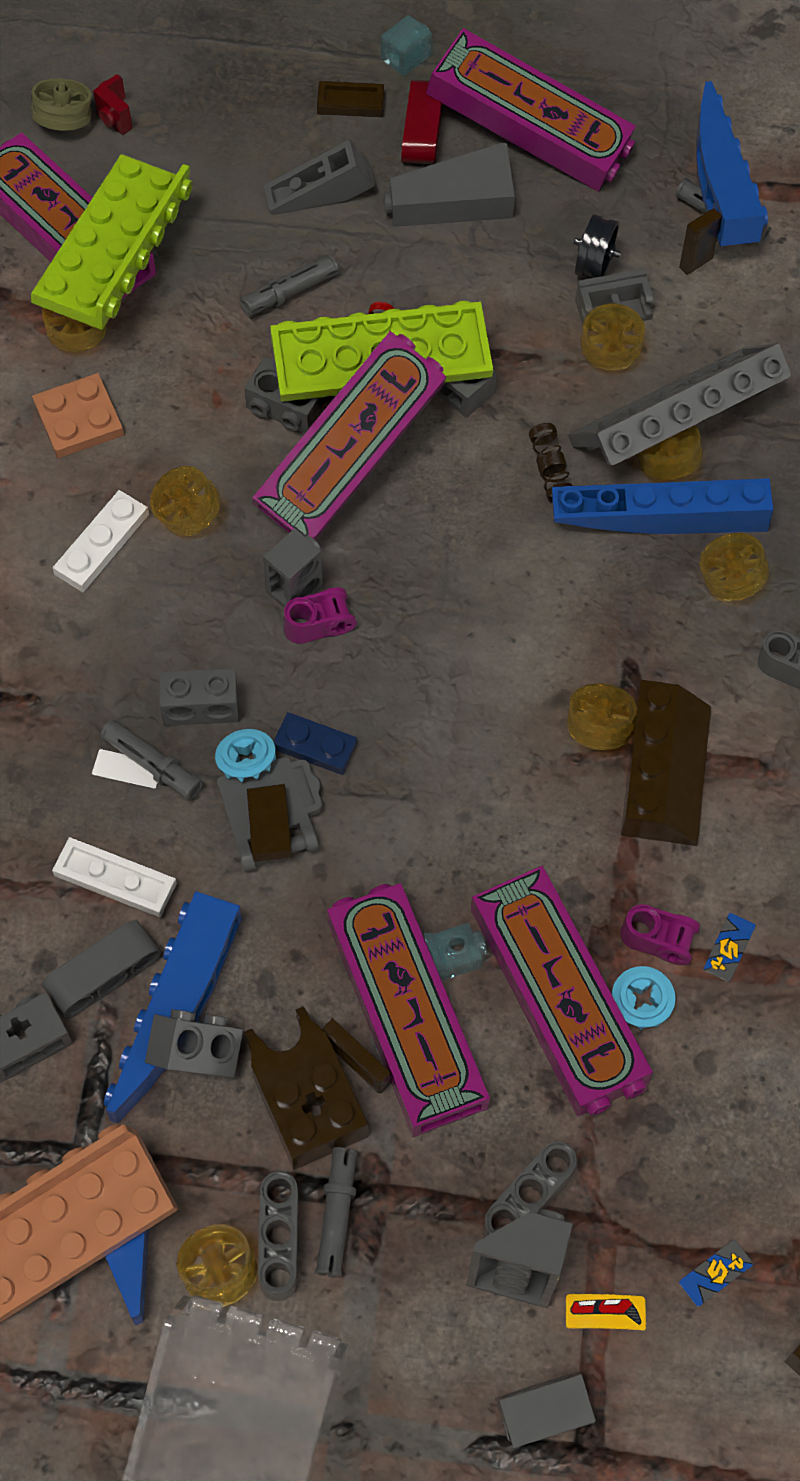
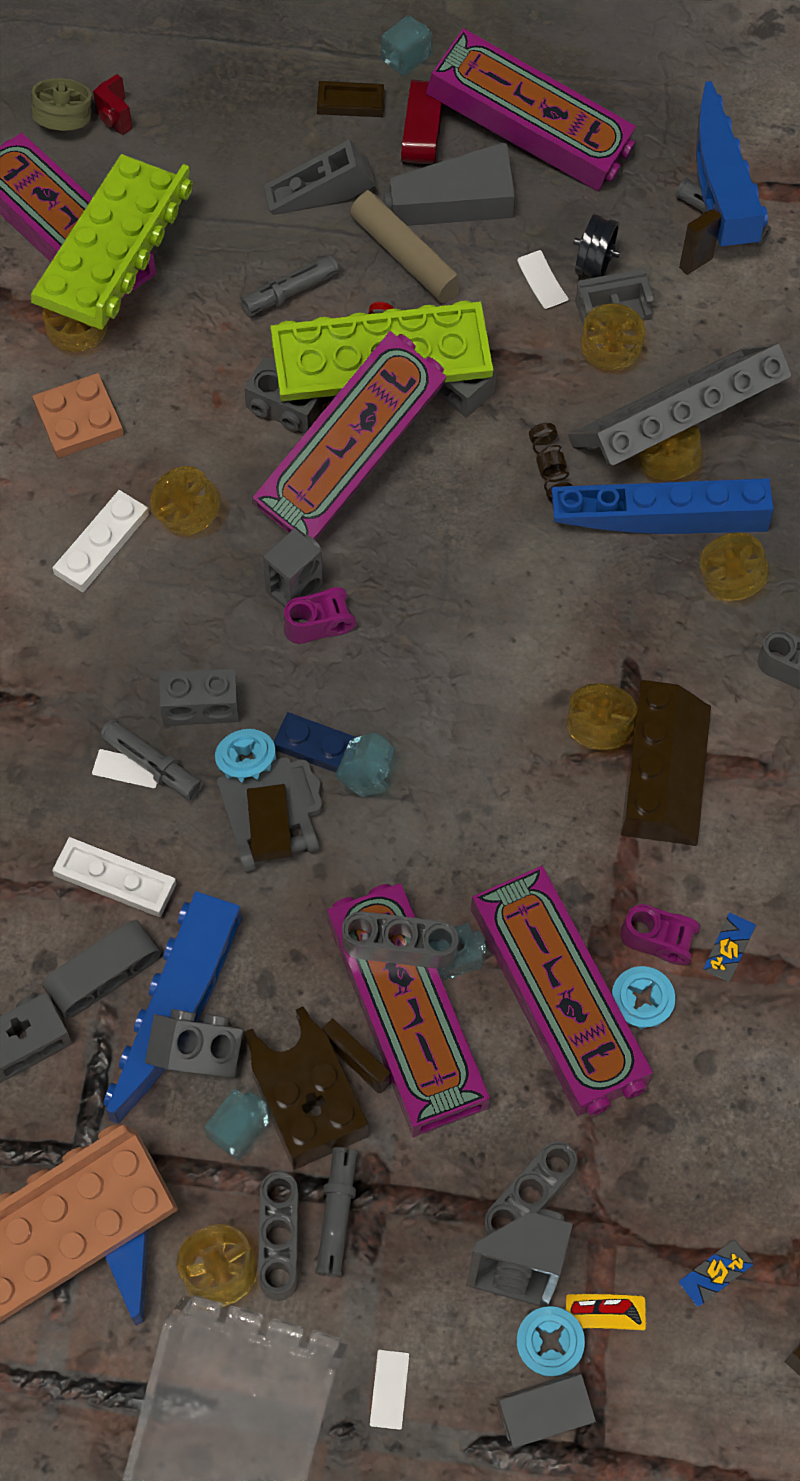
none -> clear light blue brick [204,1088,268,1161]
none -> clear light blue brick [335,732,396,797]
none -> dark grey beam [342,911,459,969]
none -> dark tan brick [350,190,459,303]
none -> white sticker [370,1350,409,1430]
none -> white sticker [517,250,569,309]
none -> medium azure gear [517,1306,585,1377]

